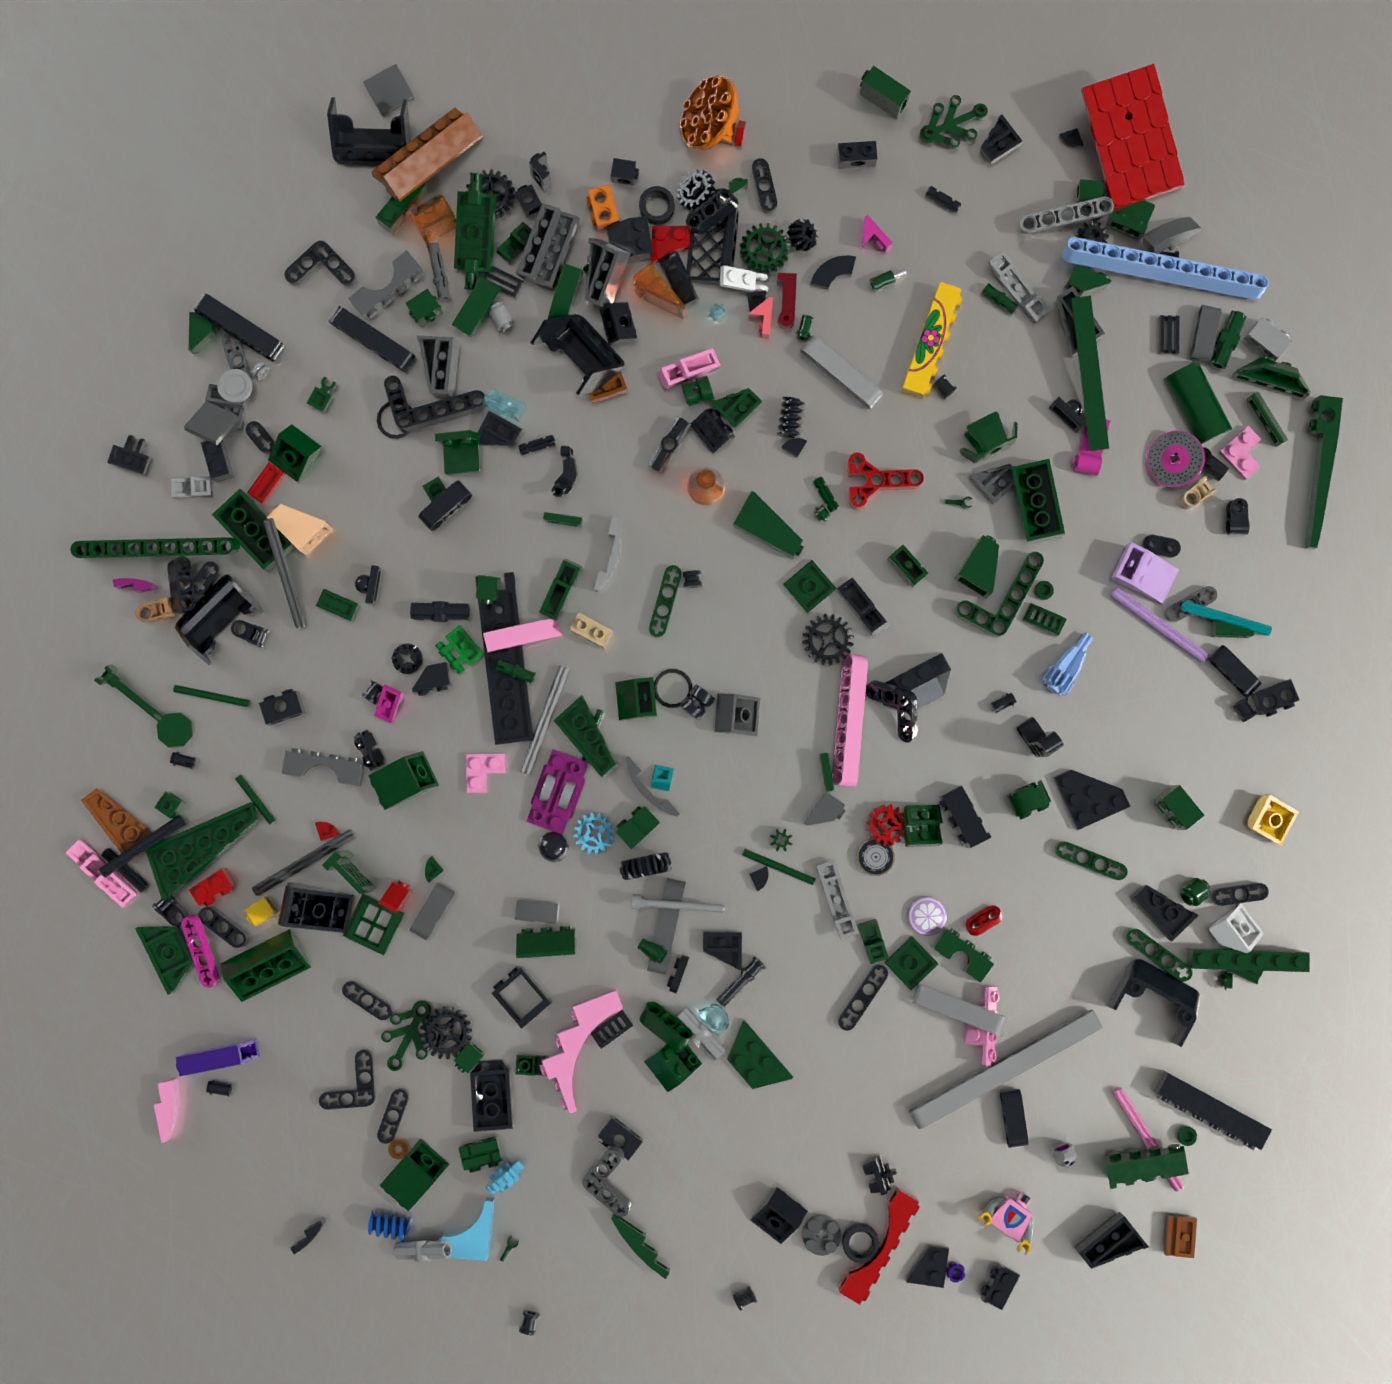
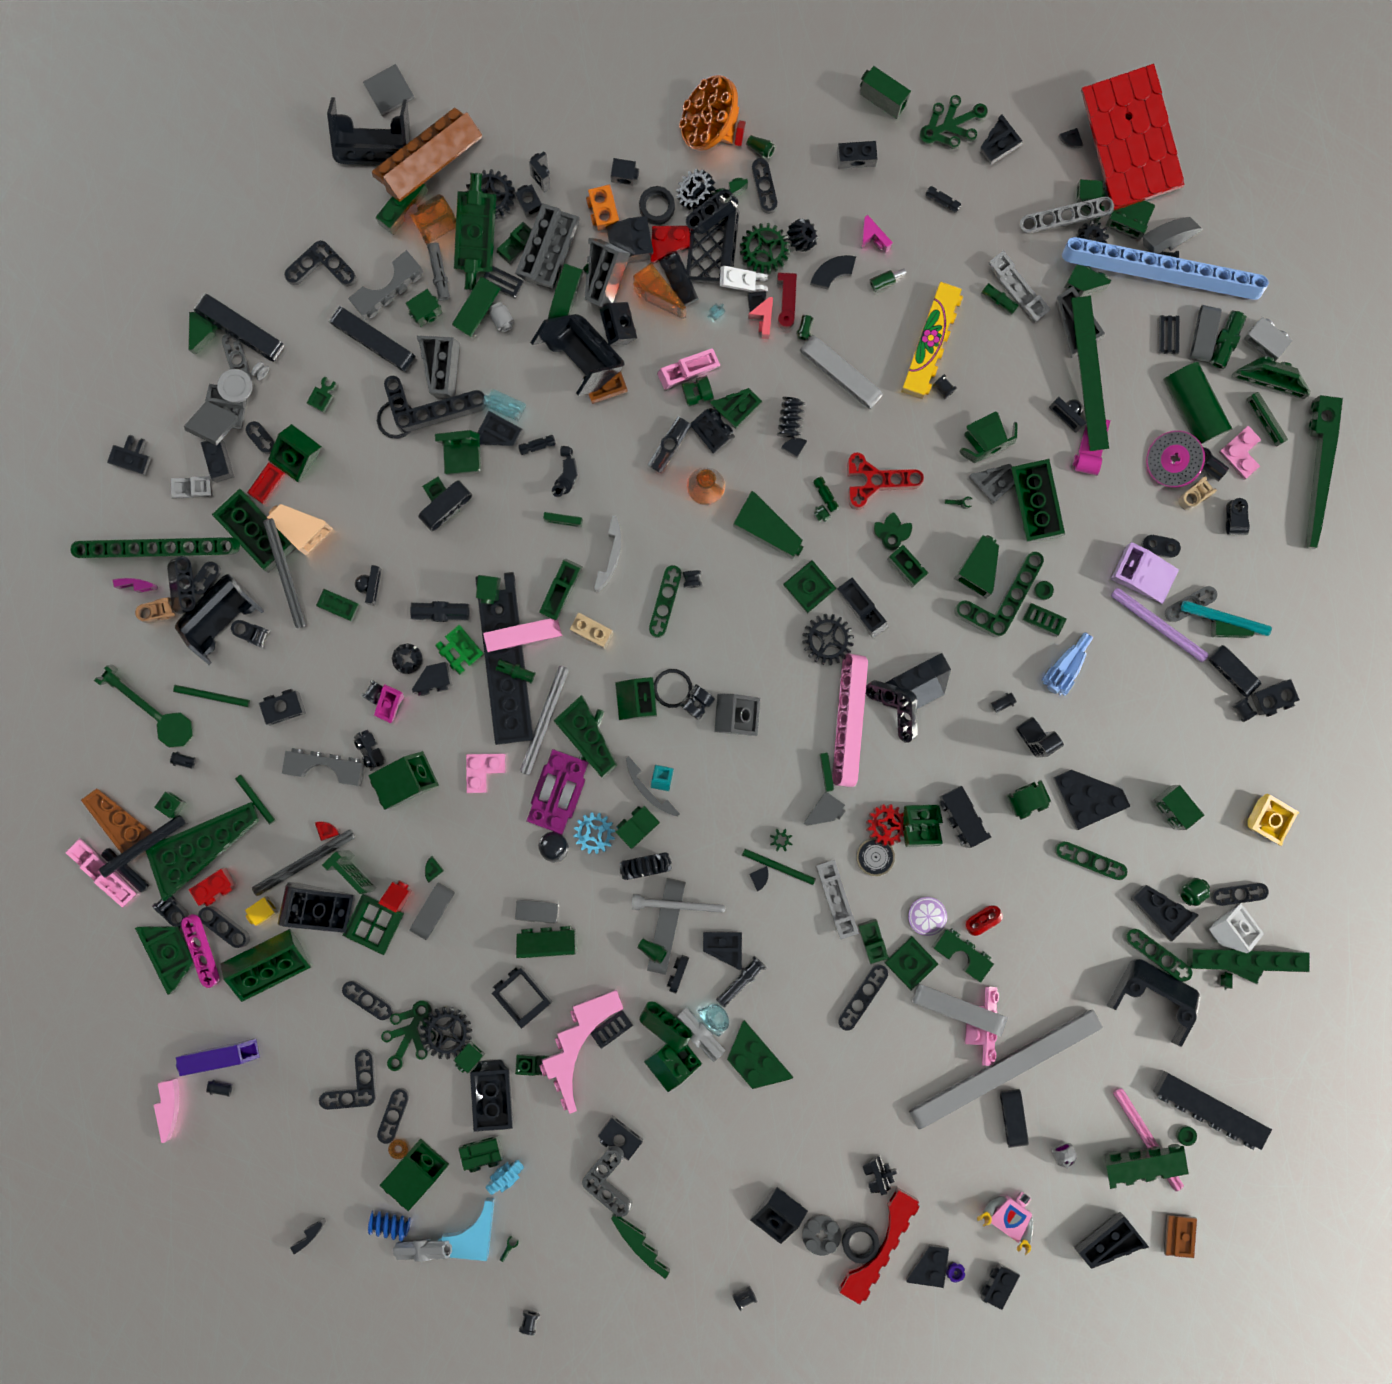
none -> dark green cone [746,135,776,159]
none -> dark green plate [874,512,912,550]

